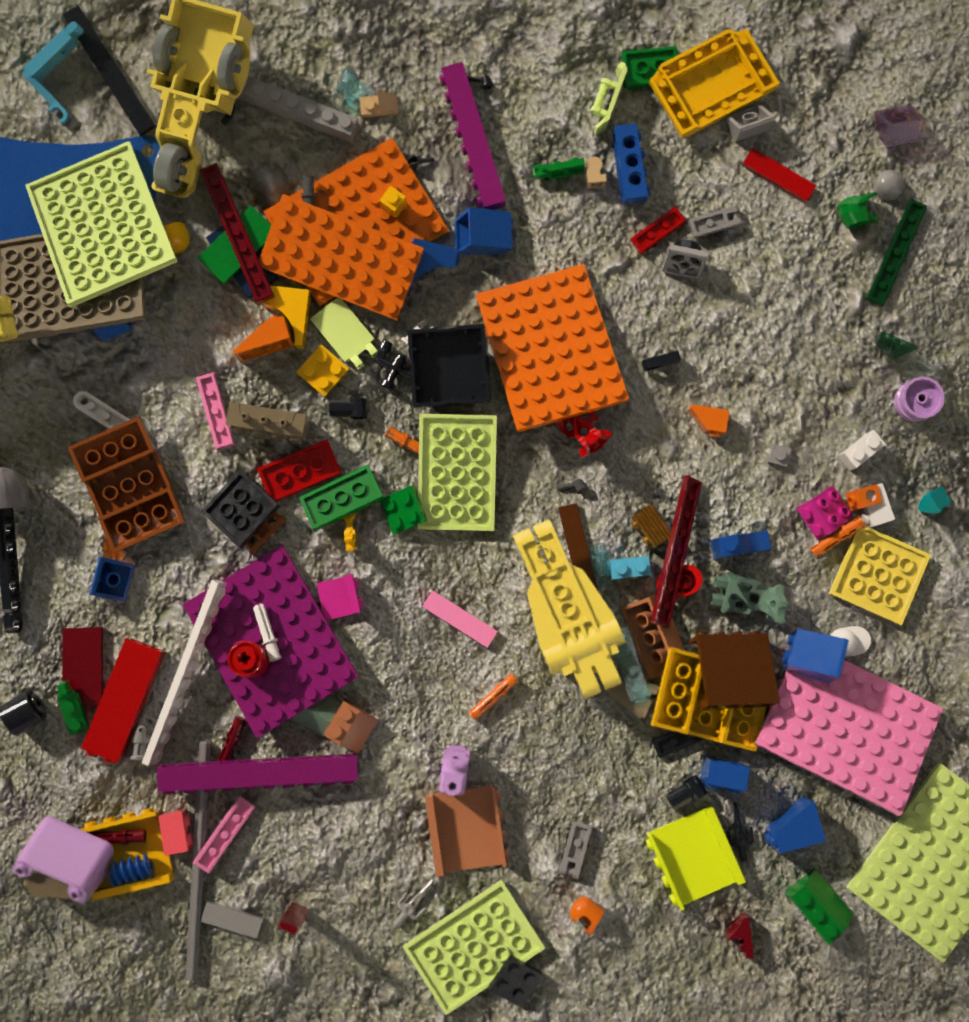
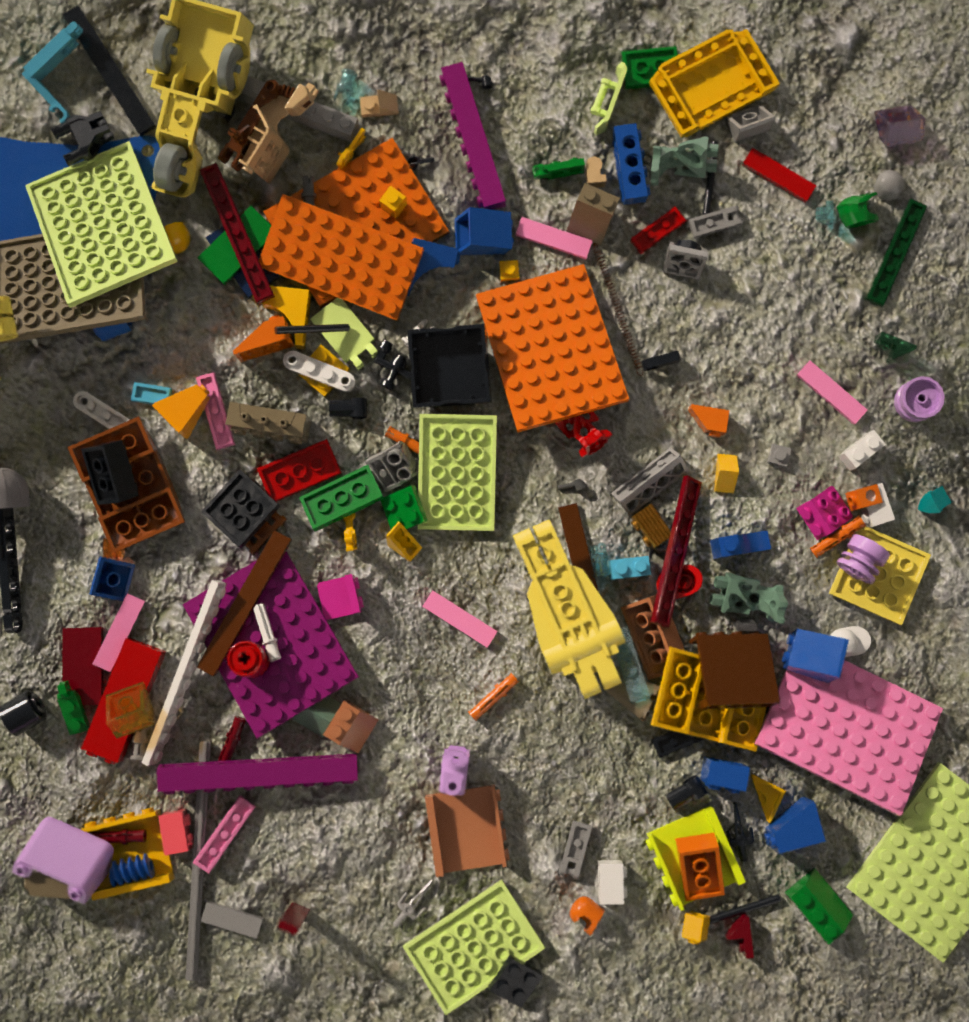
none -> black connector [51,111,115,167]
none -> black slope [81,440,139,505]
none -> bright pink tile [93,593,146,672]
none -> clear yellow slope [106,682,154,738]
none -> medium azure tile [131,382,173,405]
none -> light orange slope [152,384,210,439]
none -> reddish brown tile [197,530,292,677]
none -> tan piece [218,80,319,184]
none -> black bar [275,324,350,334]
none -> white plate [283,351,356,392]
none -> yellow piece [336,128,366,169]
none -> light grey slope [365,441,419,493]
none -> yellow slope [386,522,422,562]
none -> yellow plate [499,260,519,282]
none -> bright pink tile [515,217,592,260]
none -> dark tan slope [566,183,620,246]
none -> reddish brown piece [593,243,643,376]
none -> white brick [598,860,627,905]
none -> light grey fence [611,447,689,517]
none -> sand green hips [651,136,719,186]
none -> orange slope [675,833,725,901]
none -> yellow brick [682,911,711,944]
none -> black bar [703,141,719,215]
none -> black bar [709,894,781,925]
none -> yellow slope [714,454,739,493]
none -> flat silver tile [734,618,757,631]
none -> yellow tile [751,774,786,824]
none -> bright pink tile [796,361,867,425]
none -> clear light blue tile [815,200,834,225]
none -> lavender wheel [836,534,890,584]

